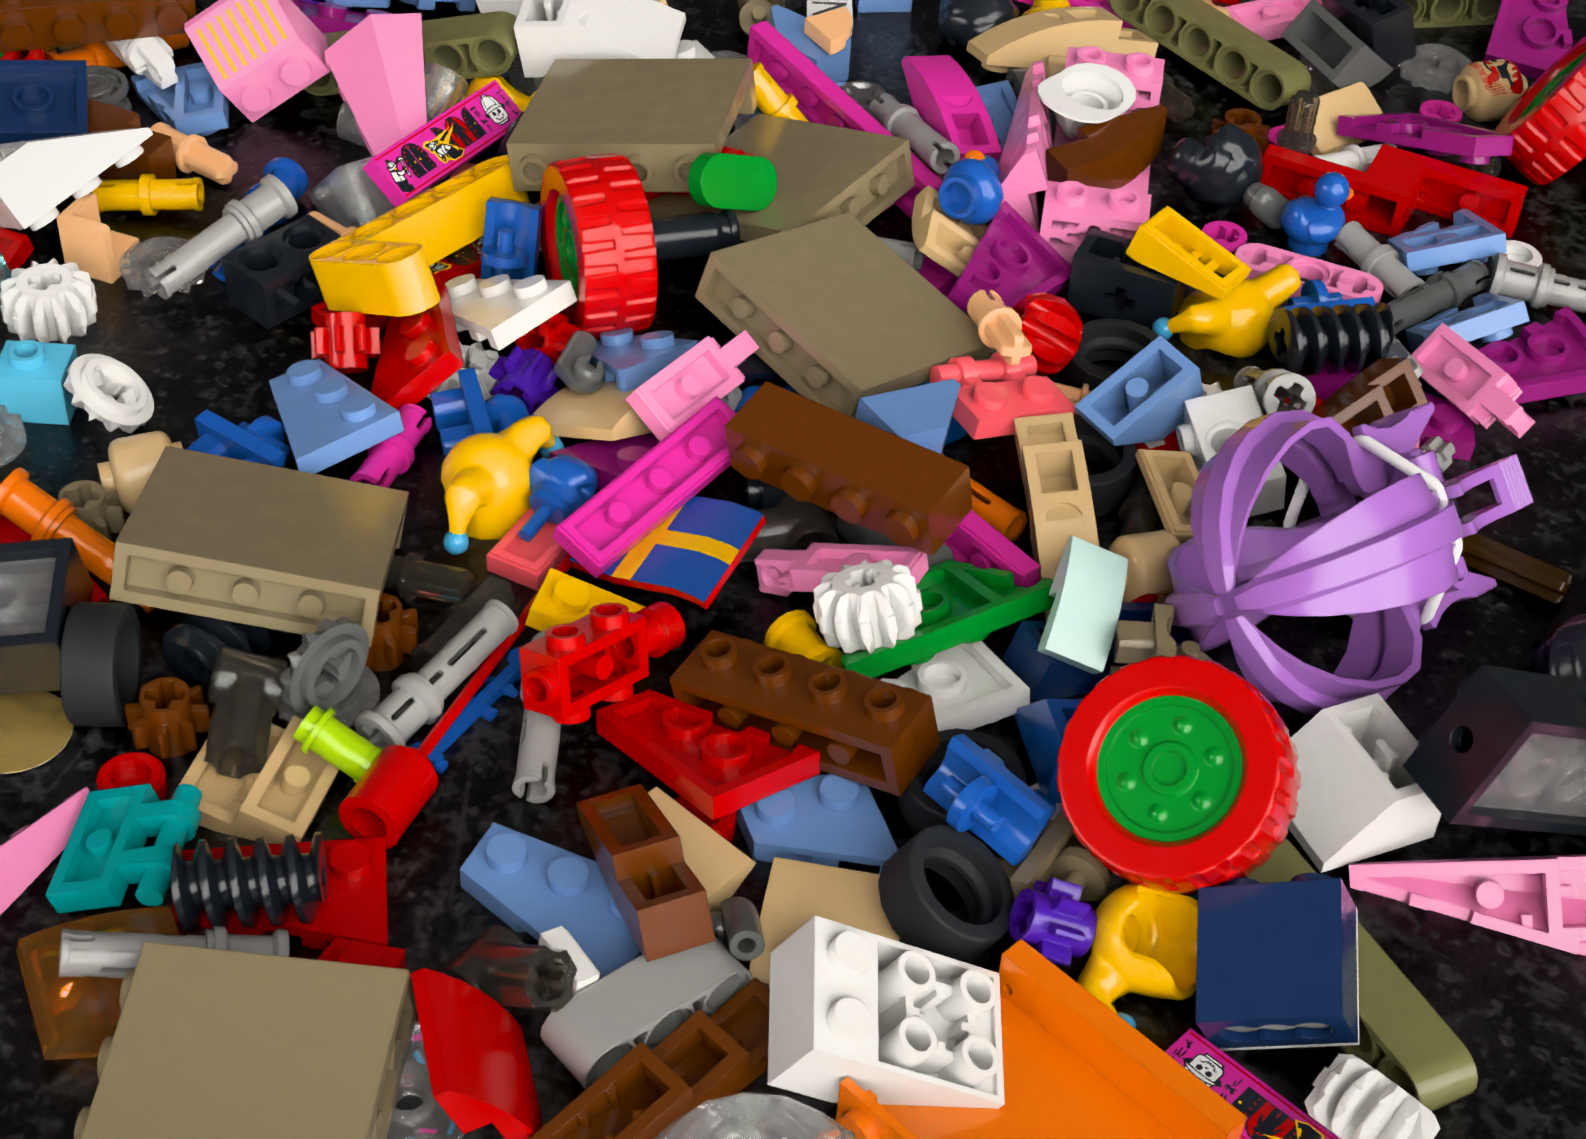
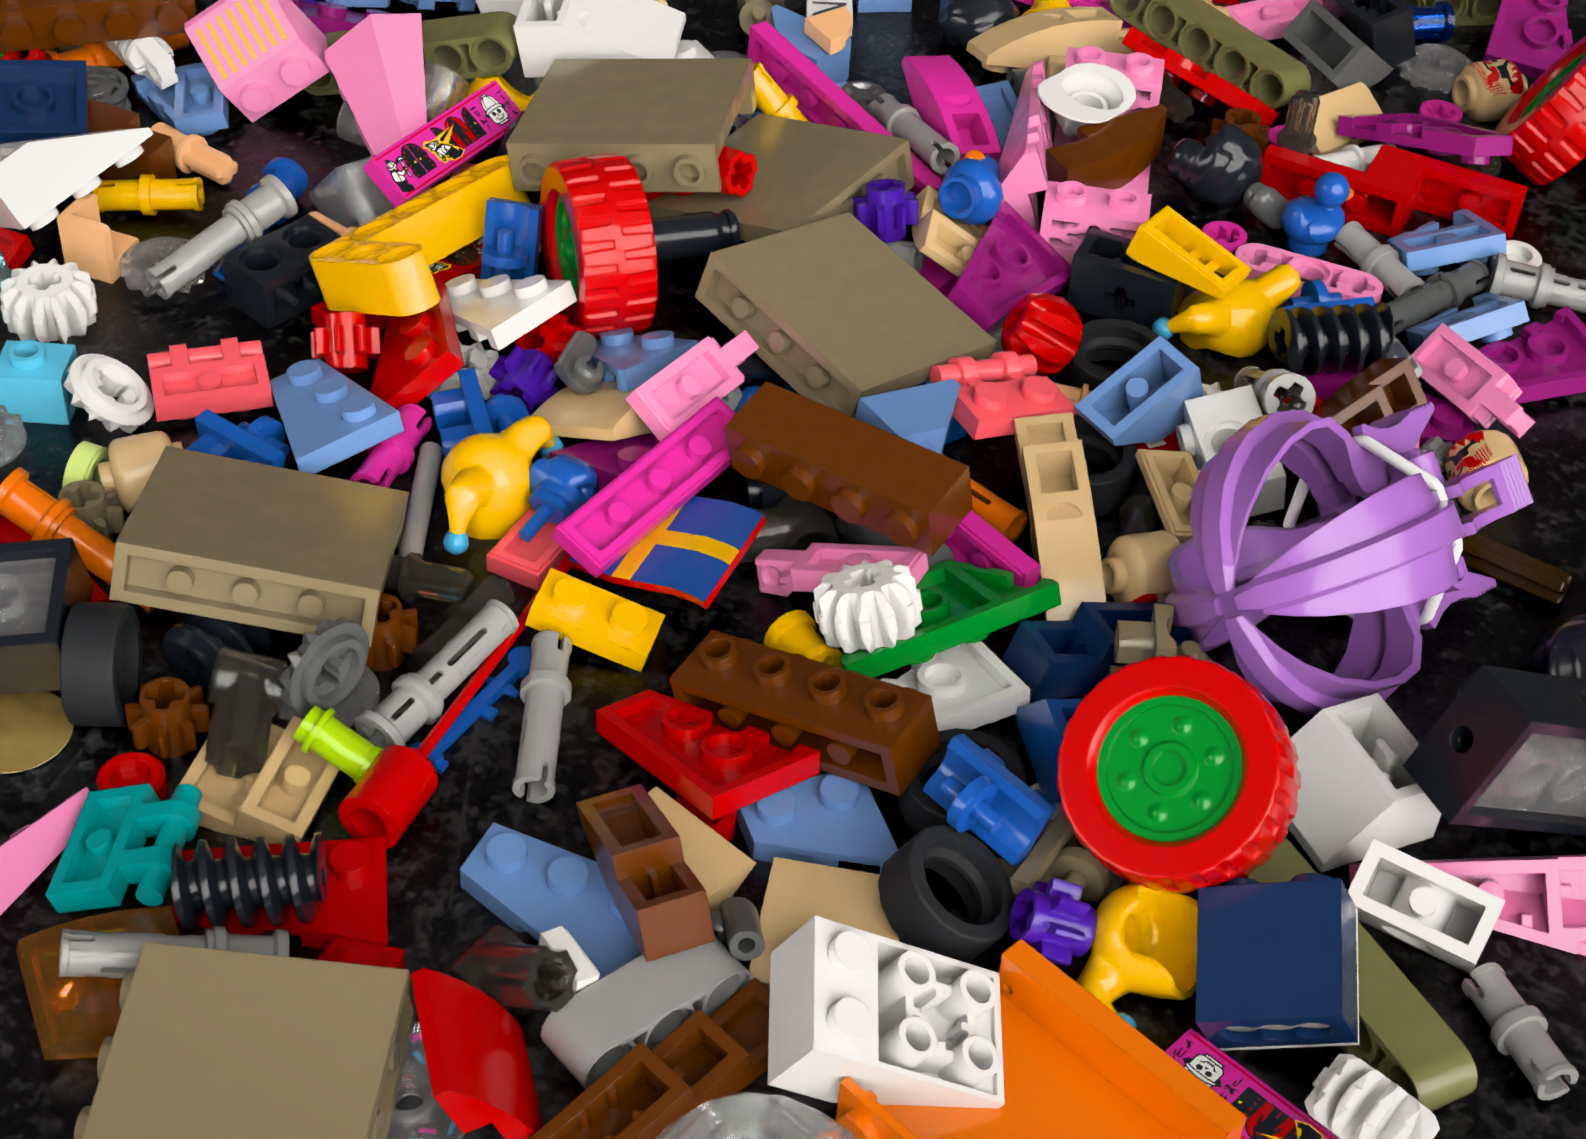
red brick [519,601,685,725] -> none
green tile [688,152,777,211] -> none
light nougat axle [967,289,1032,365] -> none
light aqua slope [1037,535,1128,674] -> none
none -> yellowish green tile [62,441,109,488]
none -> coral plate [147,337,273,422]
none -> light grey bar [395,442,443,577]
none -> dark purple gear [853,179,919,242]
none -> red wing [1122,26,1279,128]
none -> white brick [1348,838,1505,973]
none -> clear blue bush [1408,0,1455,42]
none -> tan head [1444,430,1529,512]
none -> light grey pin [1461,963,1579,1100]

